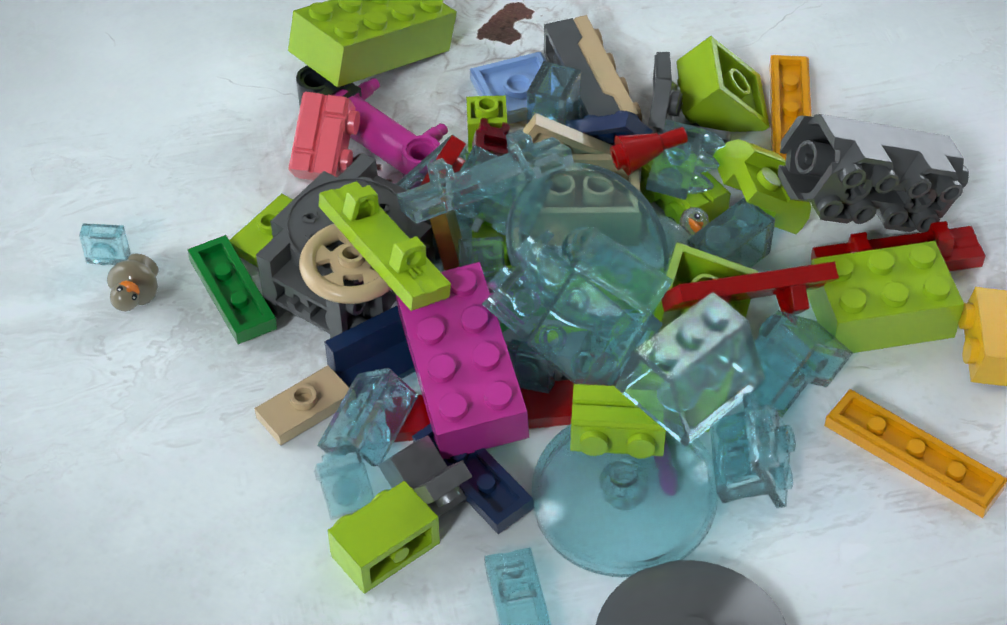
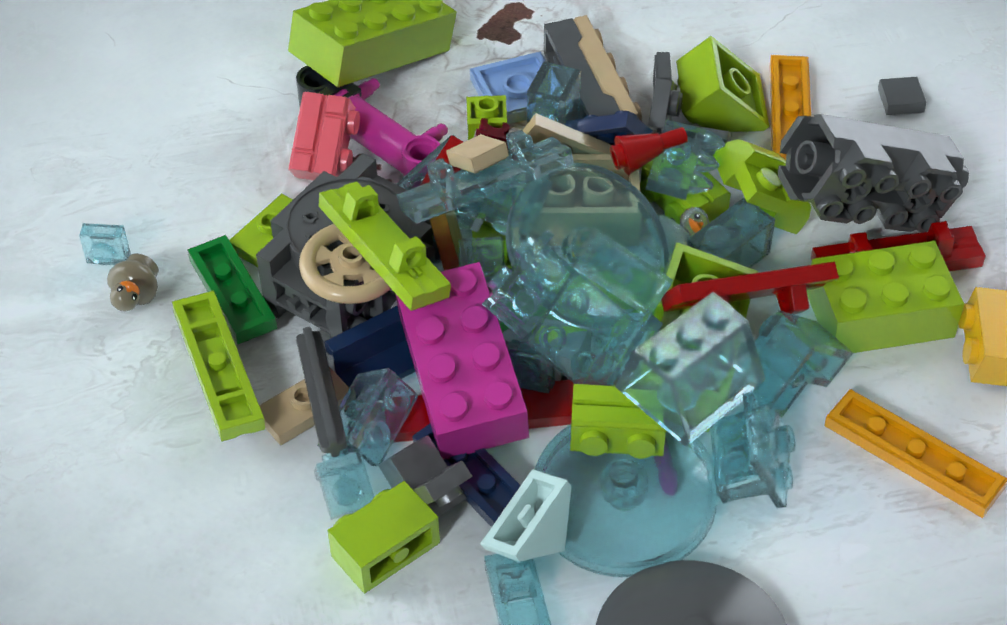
none -> lime hinge [172,290,265,442]
none -> dark grey axle [296,327,347,457]
none -> tan tile [446,134,509,174]
none -> light aqua slope [480,469,571,562]
none -> dark grey tile [878,77,927,115]

